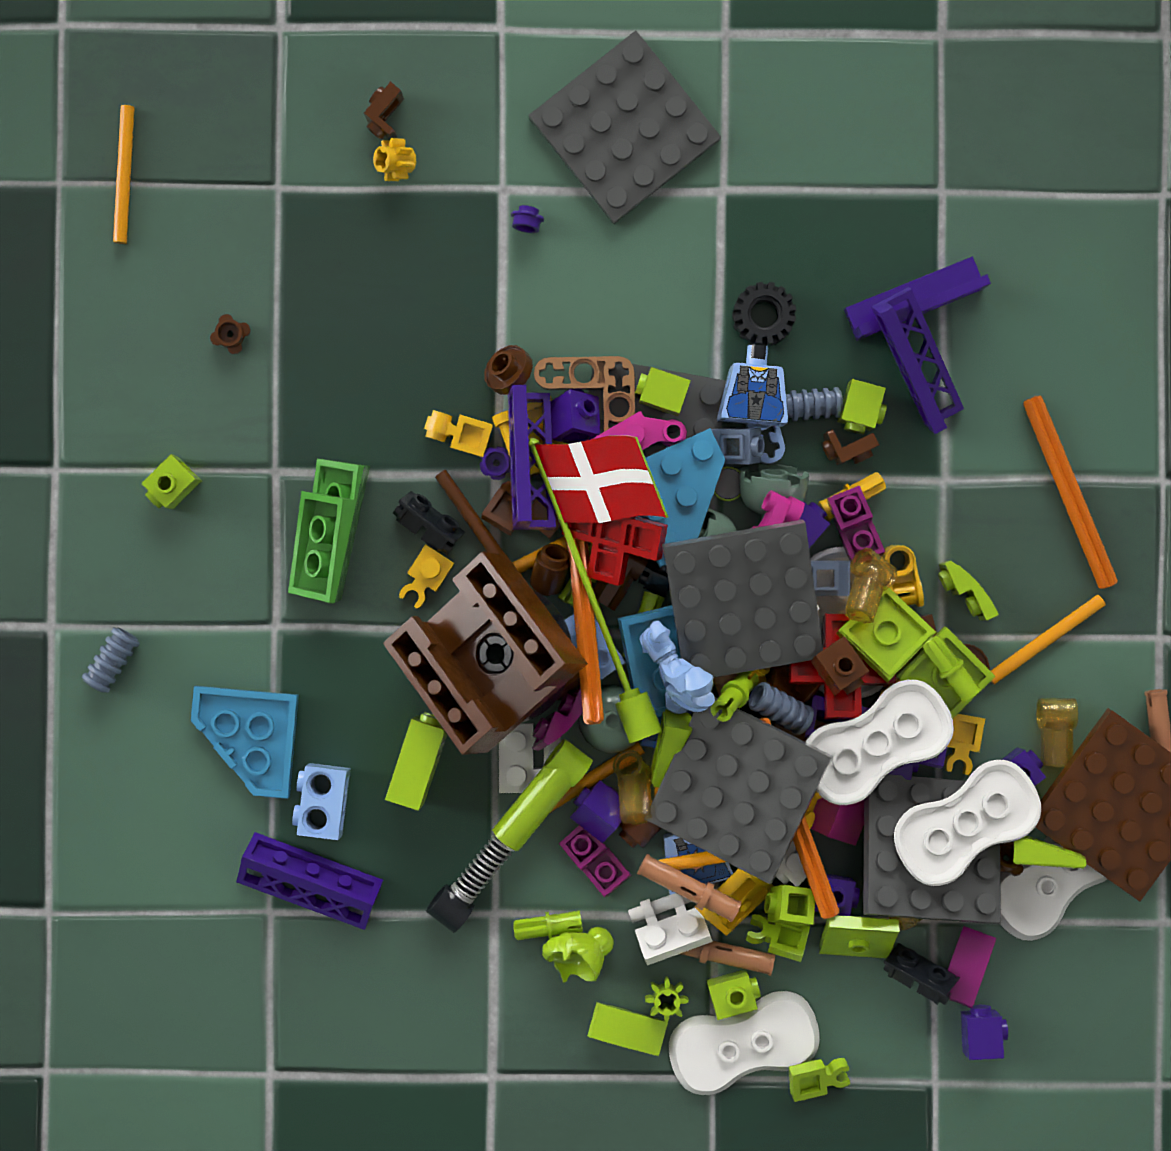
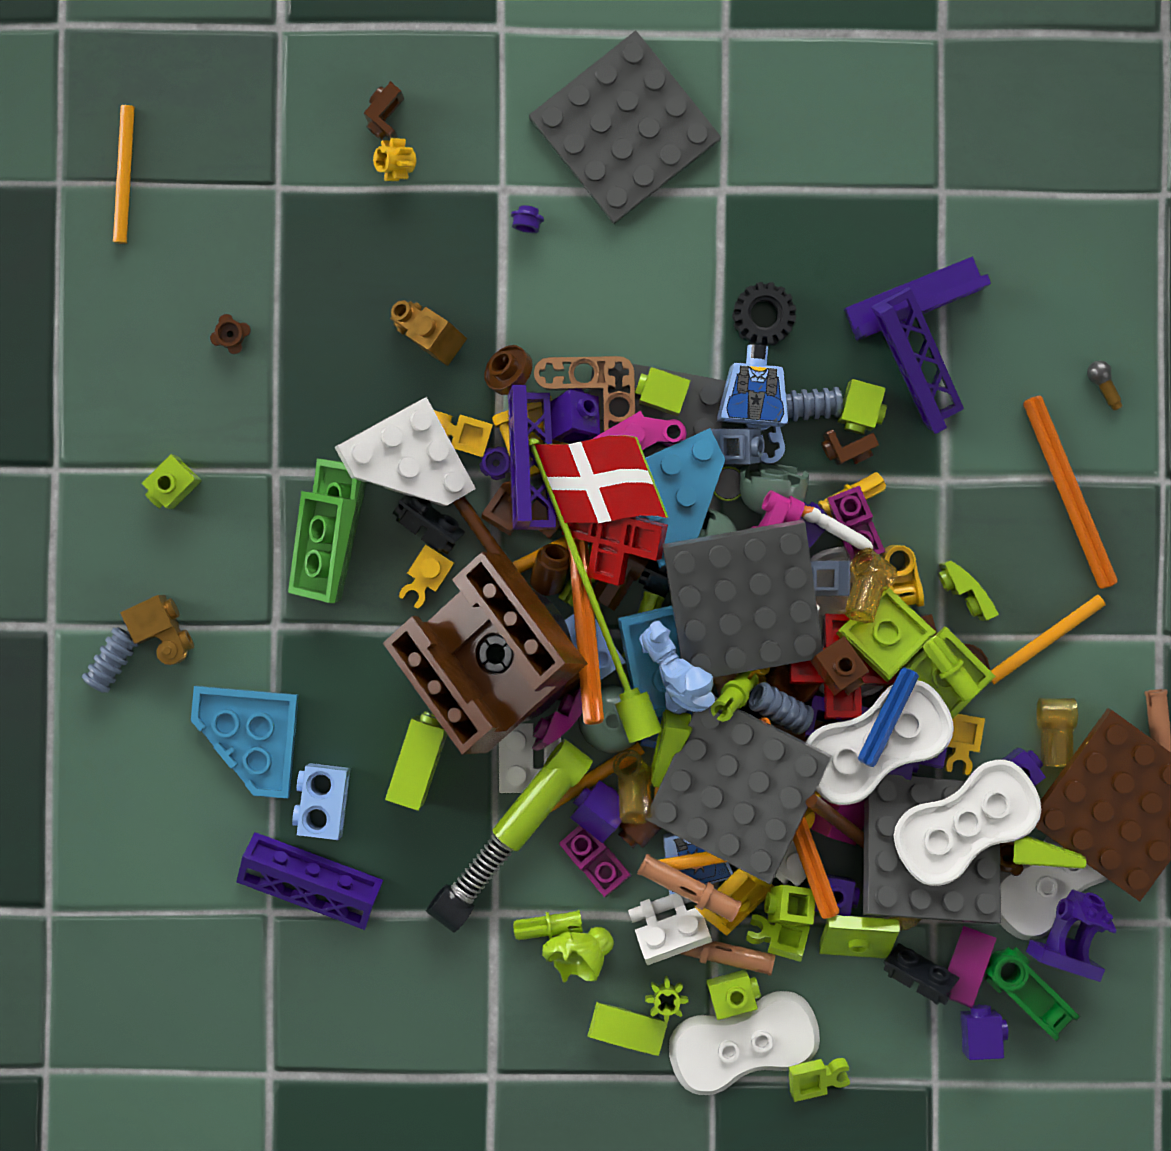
none -> pearl gold brick [120,595,194,665]
none -> white plate [335,397,476,506]
none -> pearl gold brick [390,300,467,366]
none -> white piece [801,505,873,551]
none -> reddish brown bar [805,794,864,849]
none -> blue axle [858,667,919,767]
none -> green piece [984,946,1080,1042]
none -> dark purple tile [1026,889,1117,982]
none -> piece [1087,360,1123,411]

